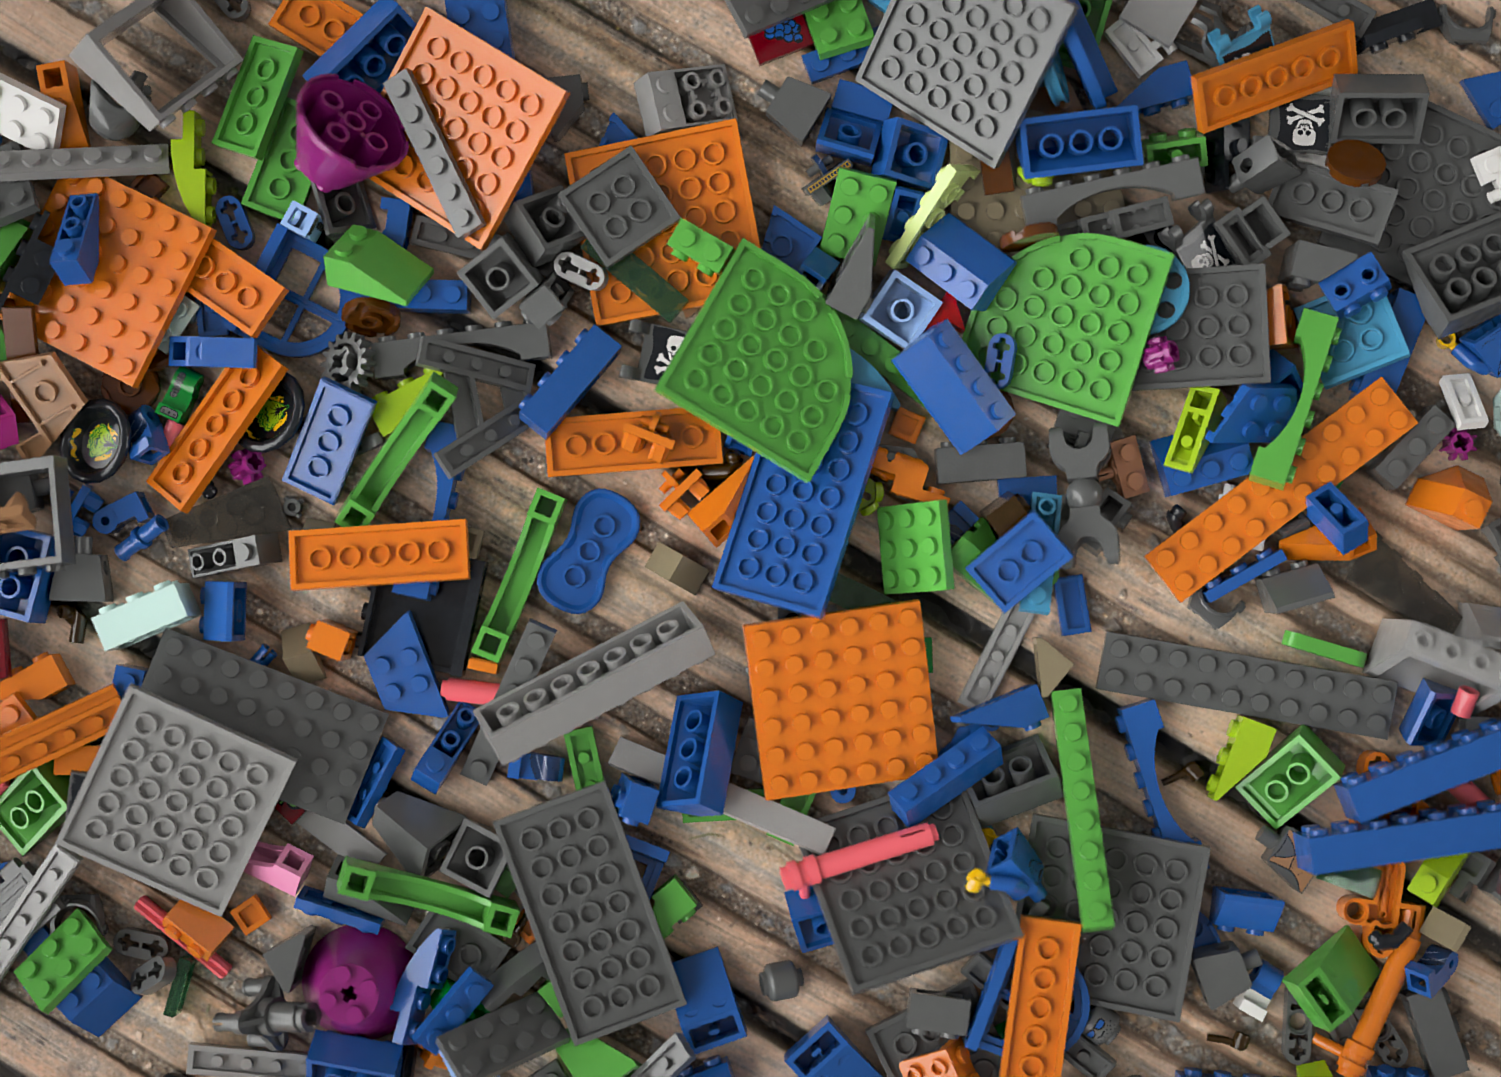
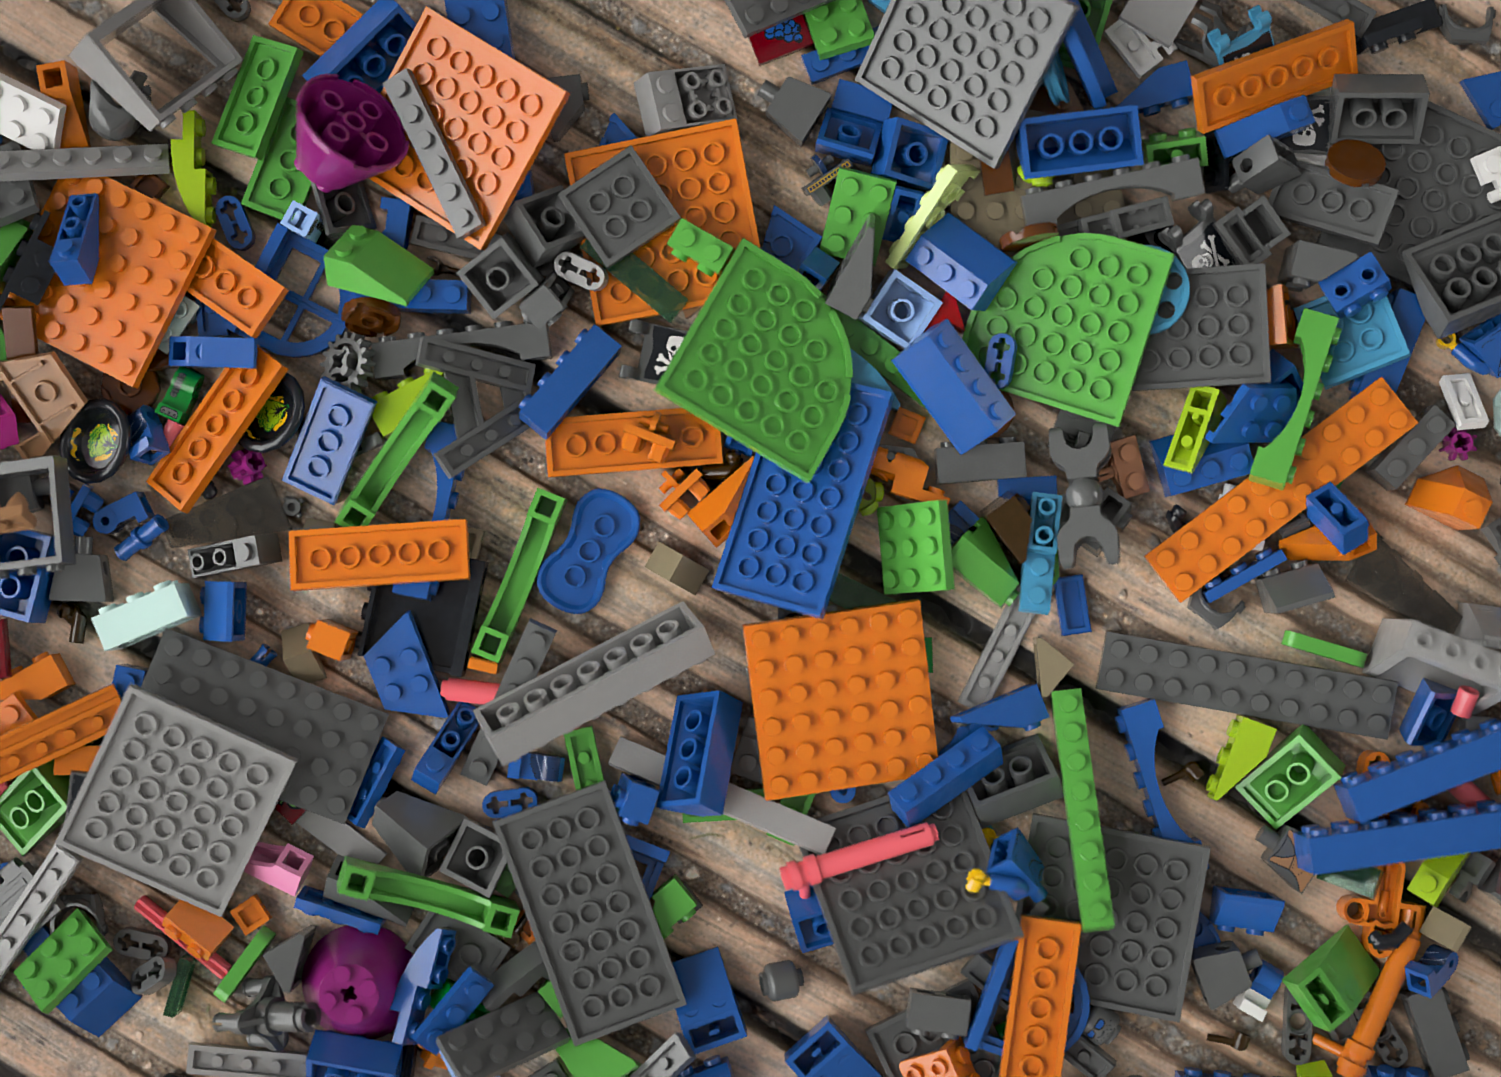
blue plate [965,509,1074,614] -> none
magenta gear [1142,336,1180,374] -> none
none -> bright green beam [213,925,276,1003]
none -> dark brown hand [427,256,460,276]
none -> blue beam [482,787,539,818]
none -> blue slope [1214,95,1316,159]

